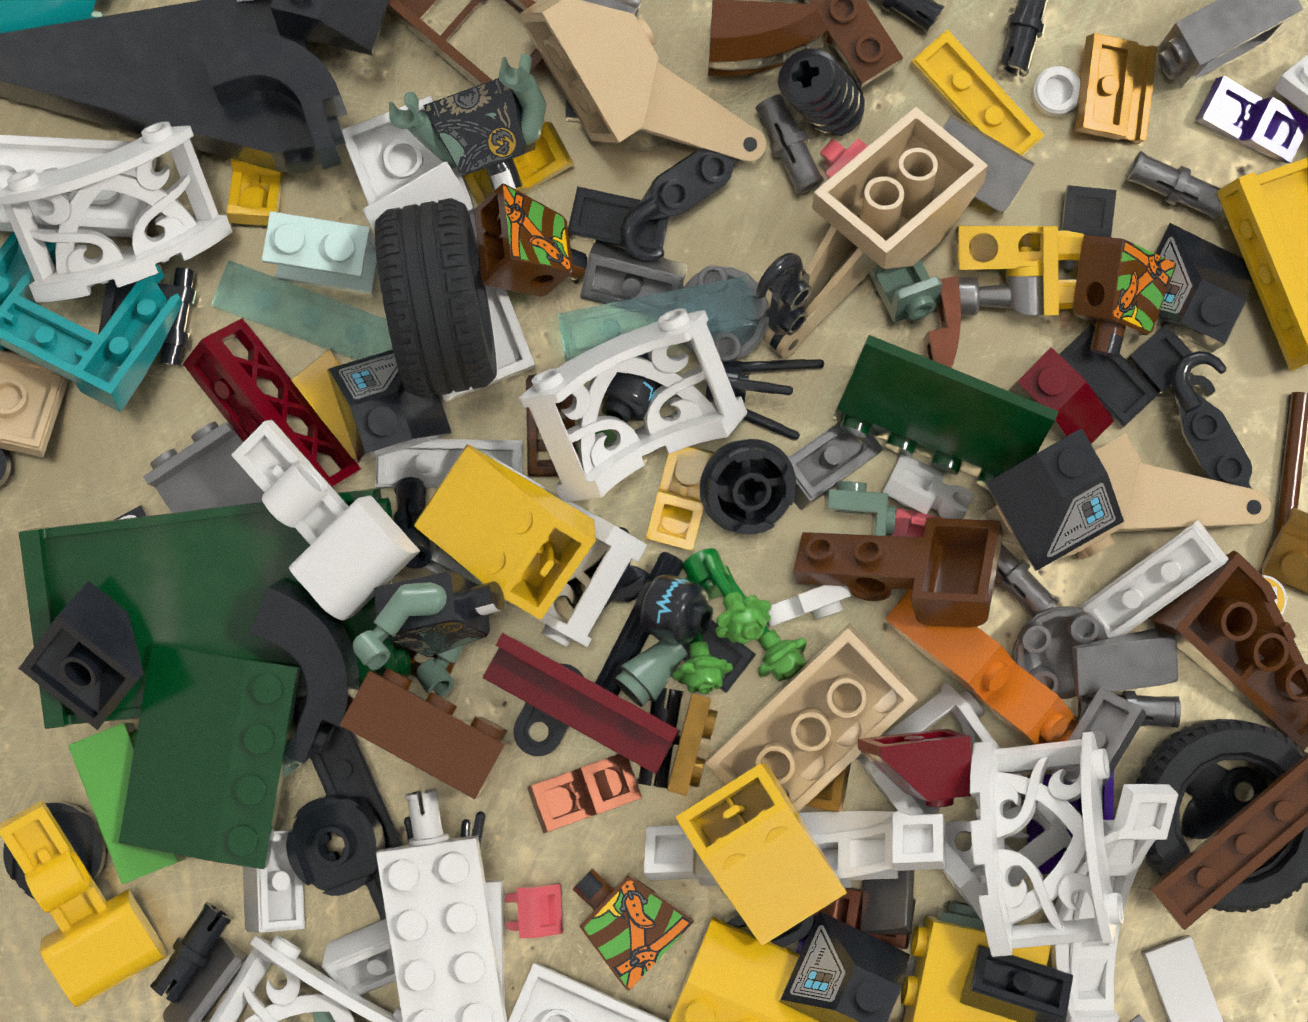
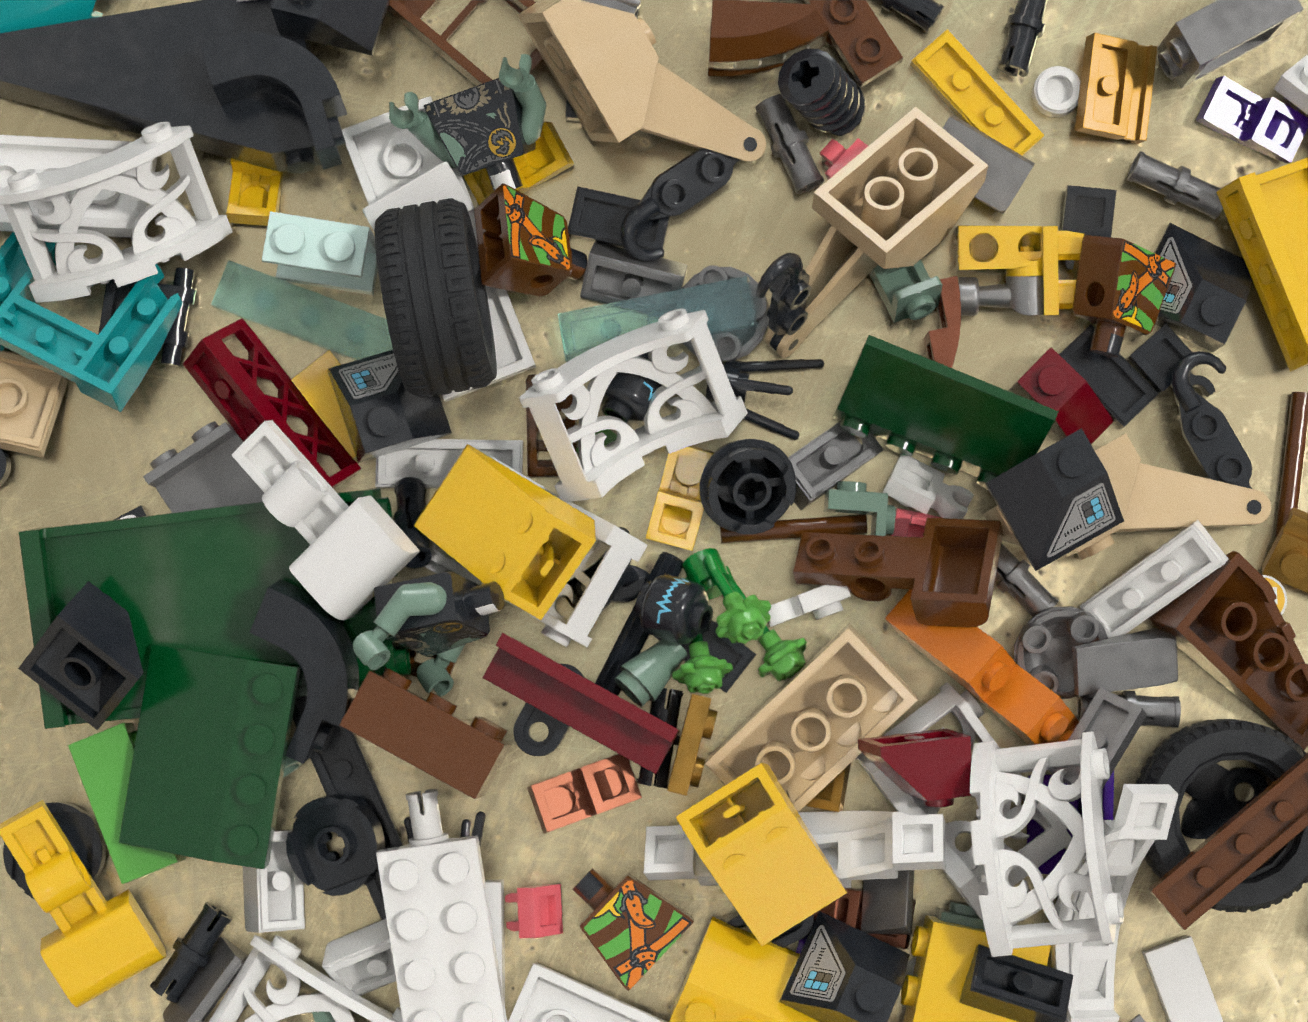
none -> reddish brown bar [720,514,867,544]

